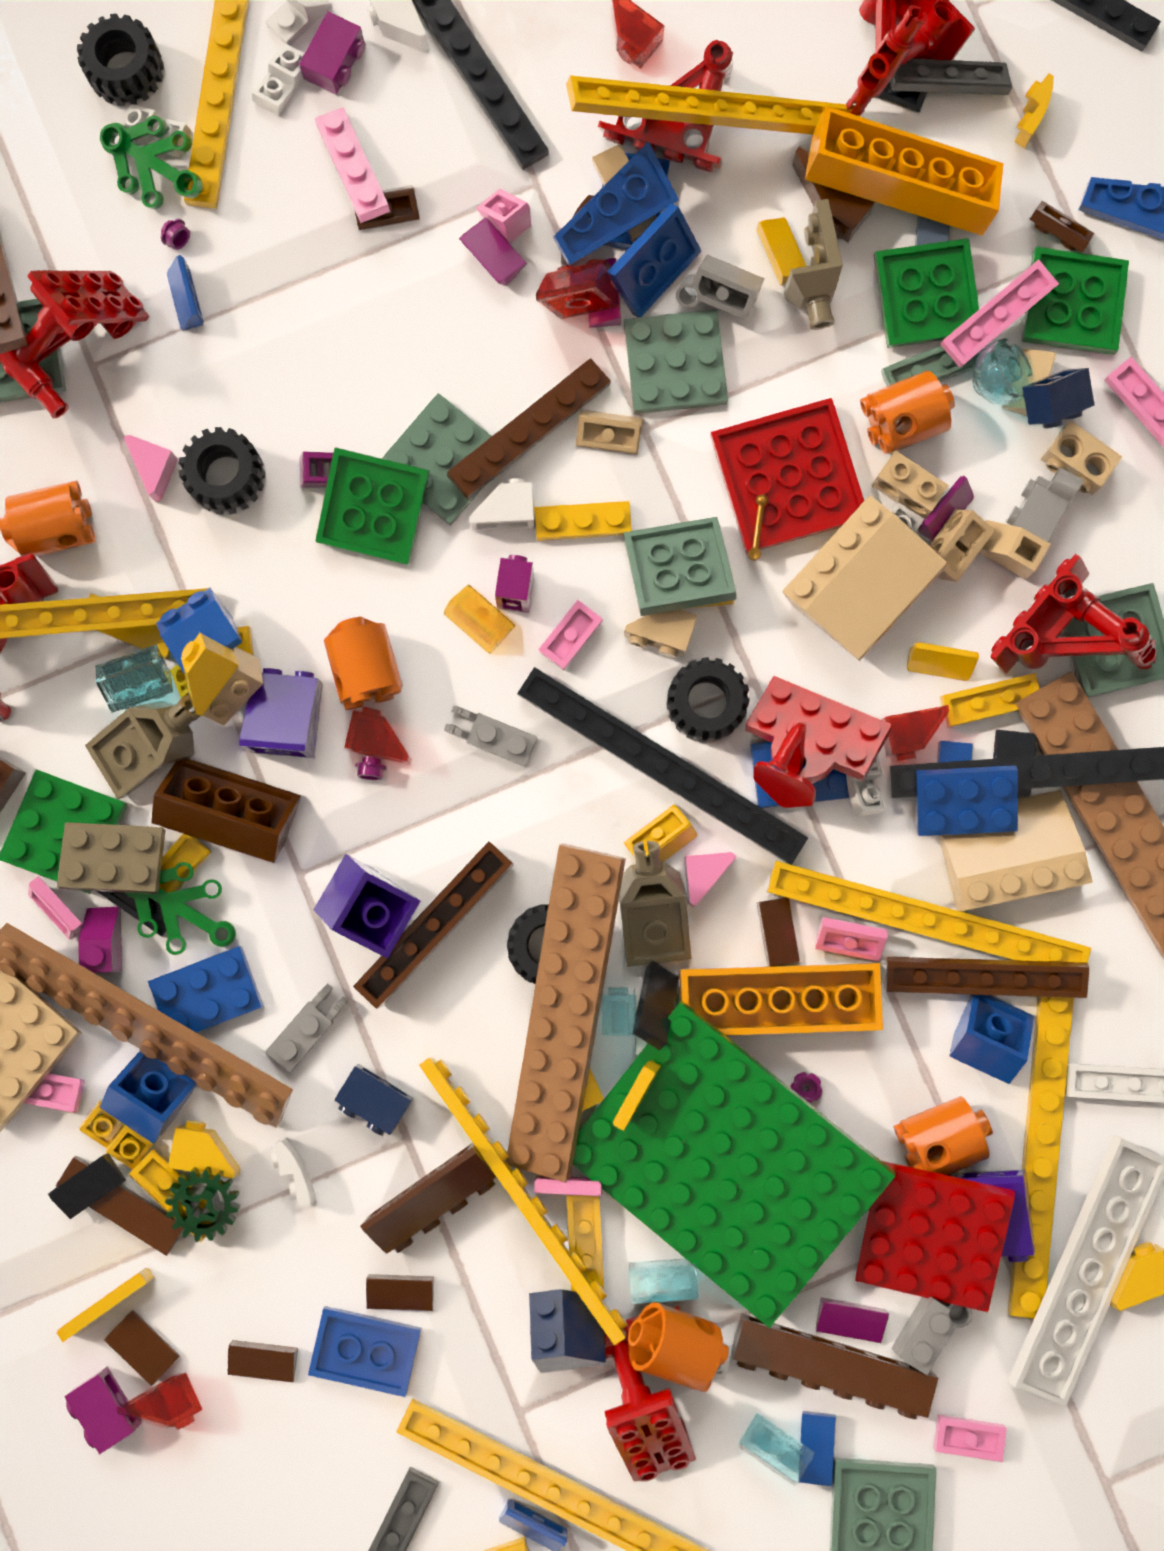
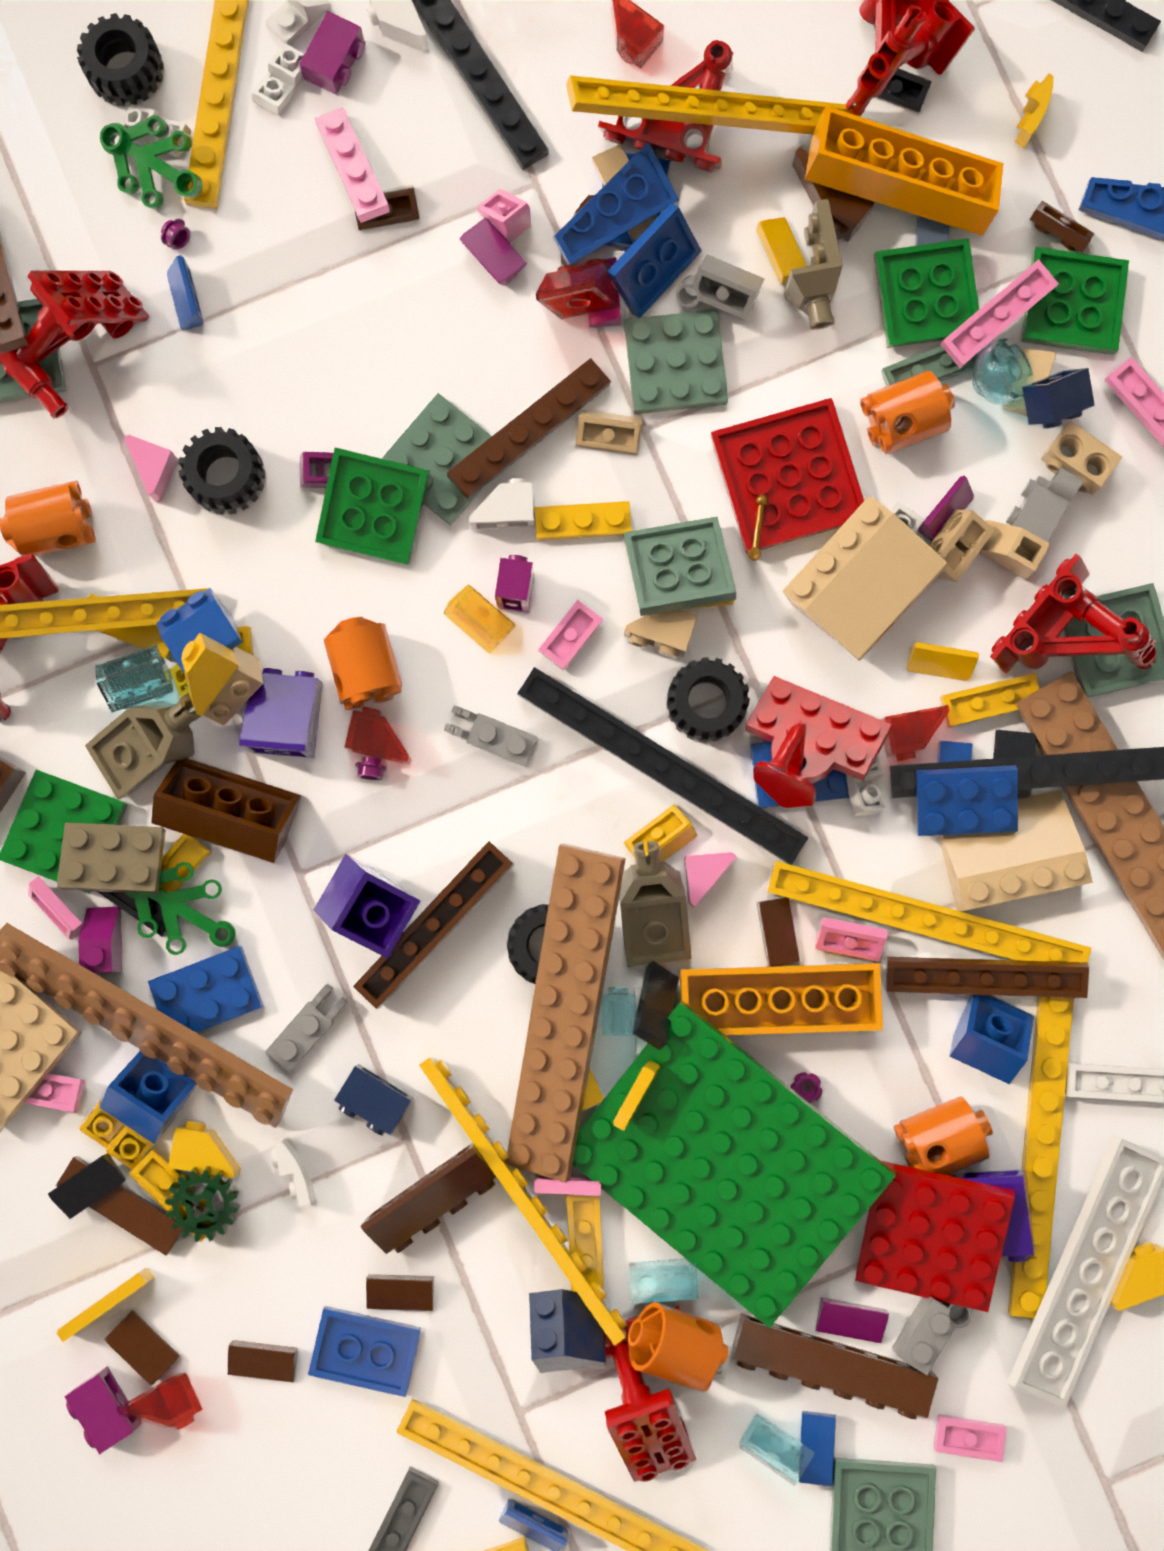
tan brick [872,450,949,521] -> none
dark grey tile [890,58,1013,95] -> none

